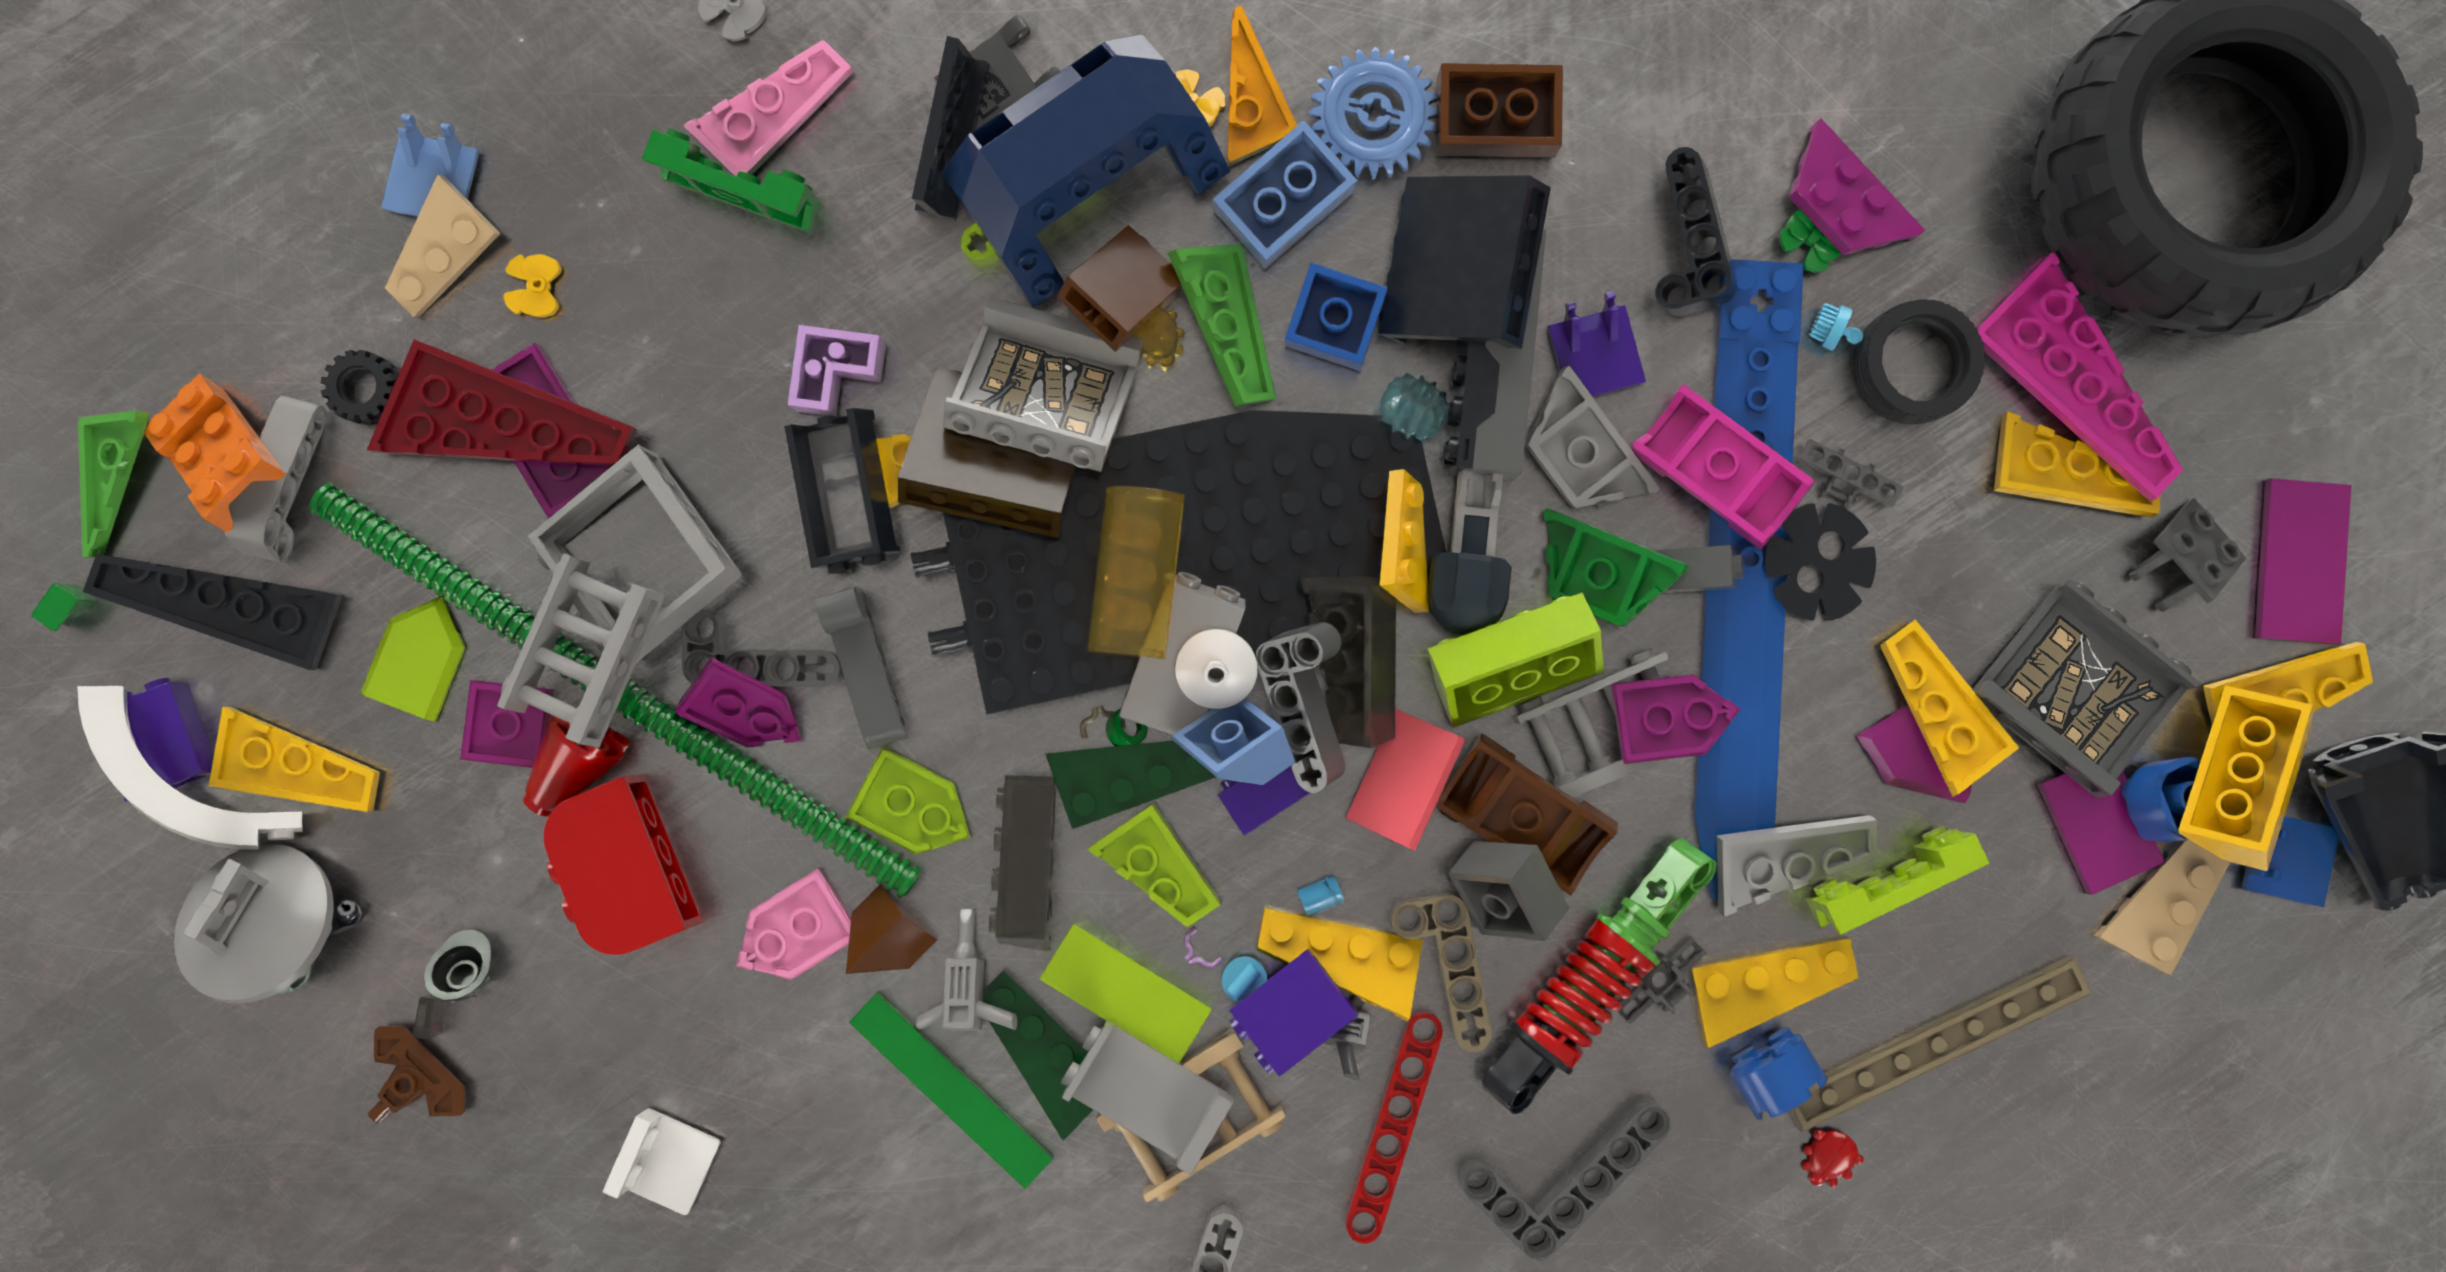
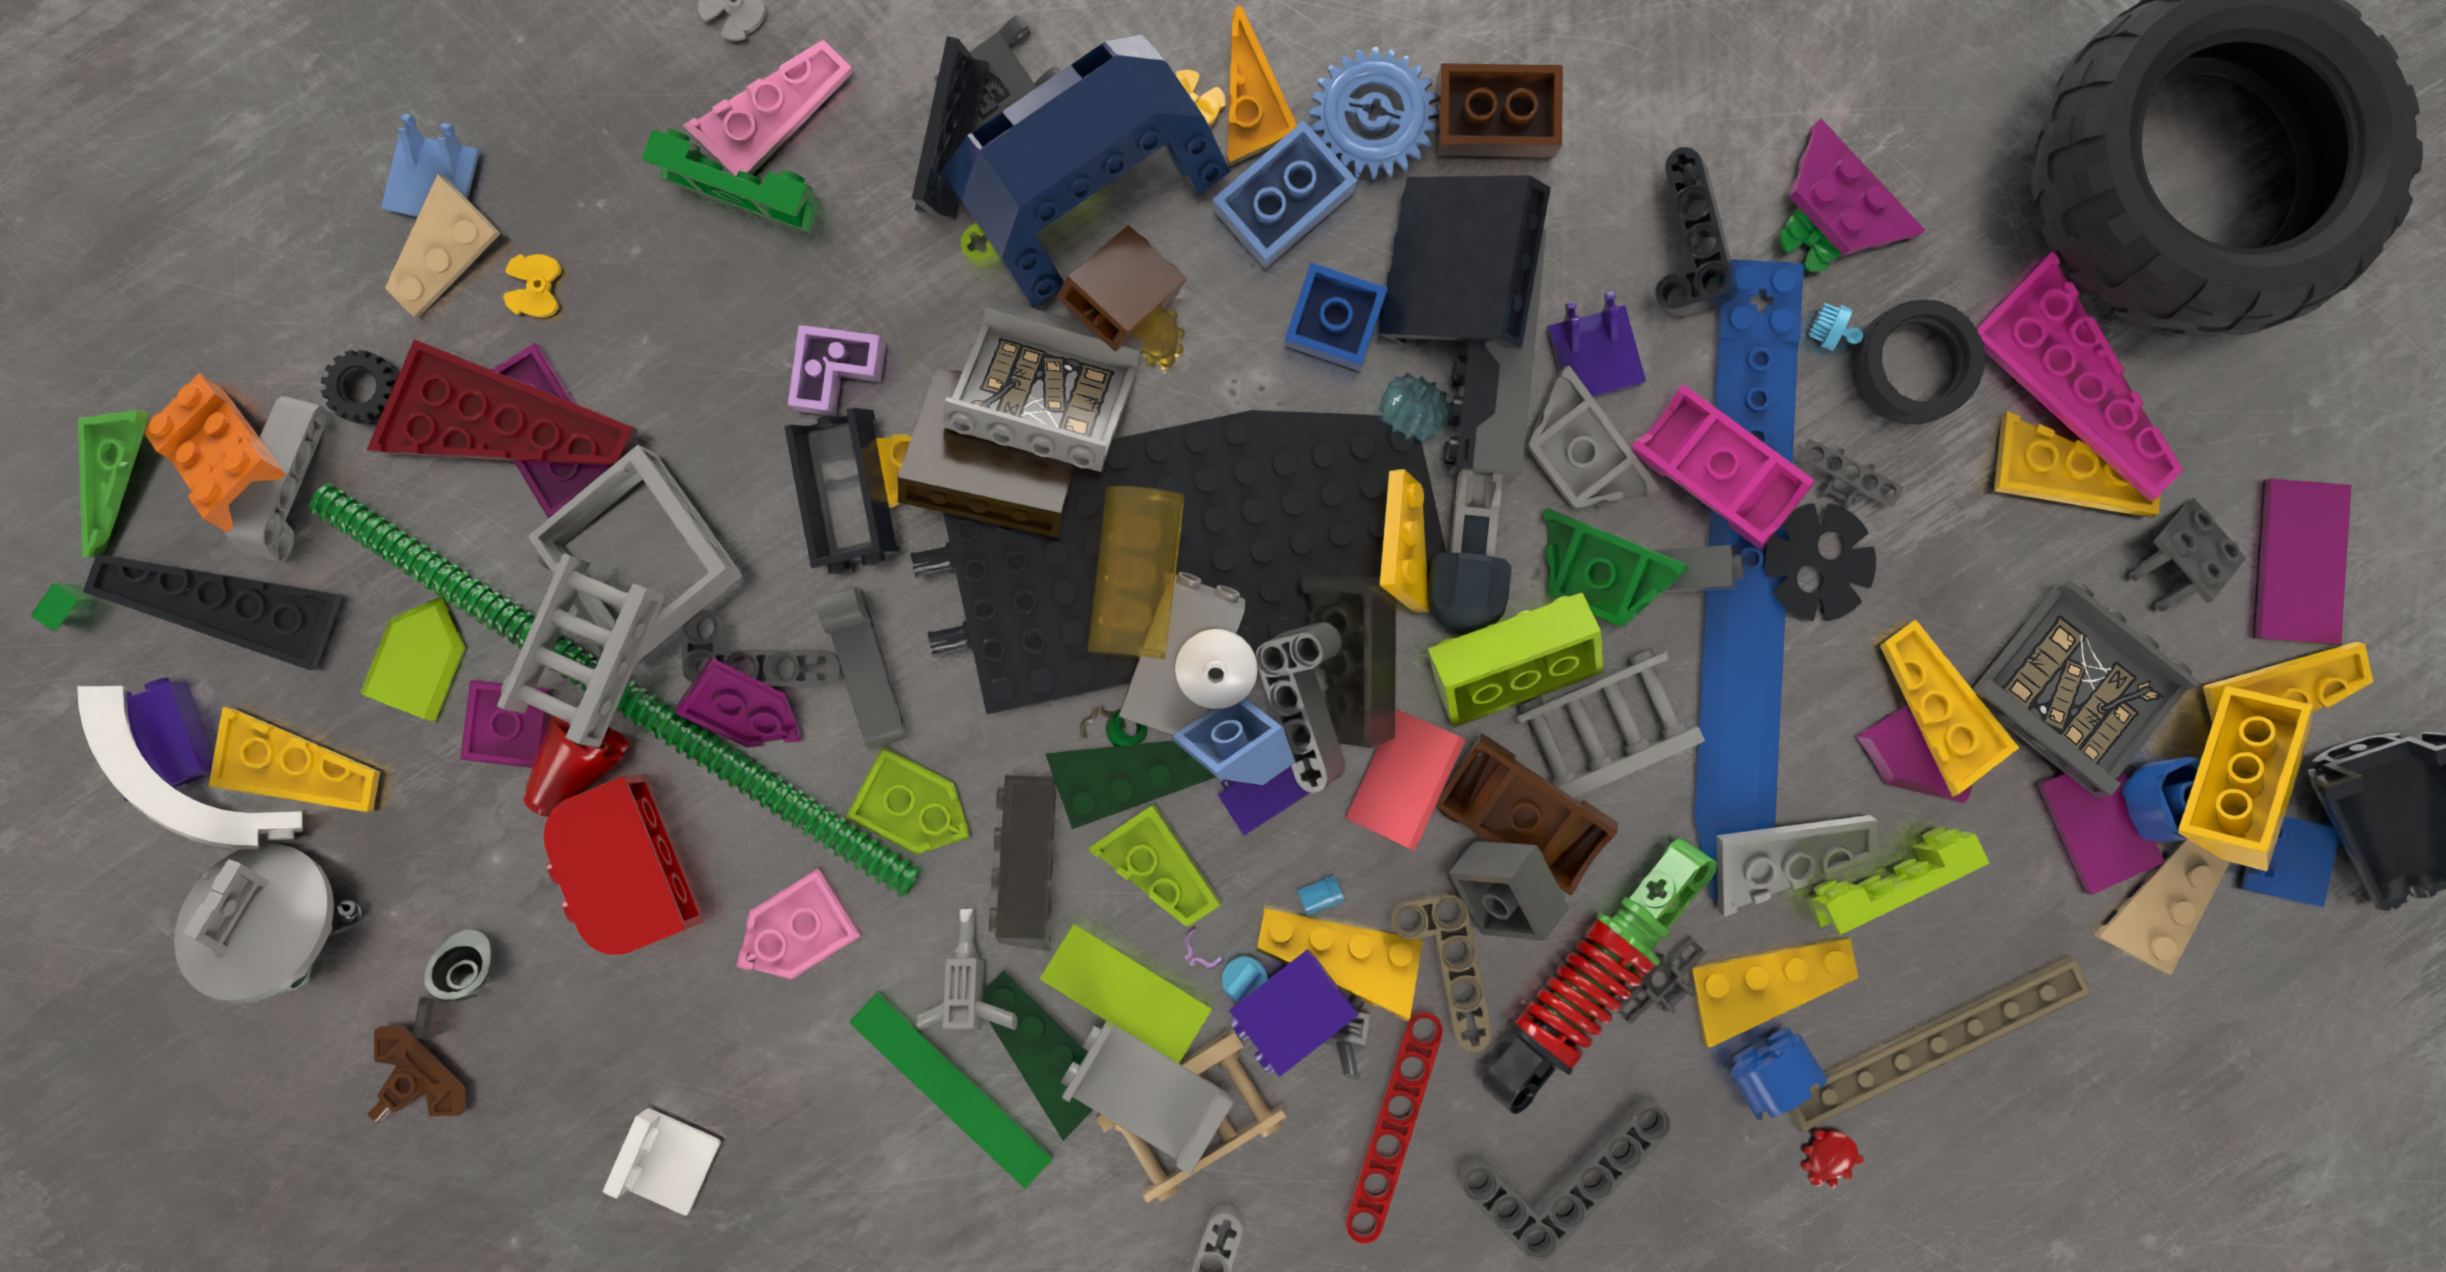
reddish brown slope [846,884,938,974] -> none
bright green wing [1168,244,1276,407] -> none
magenta tile [1612,674,1741,765] -> none

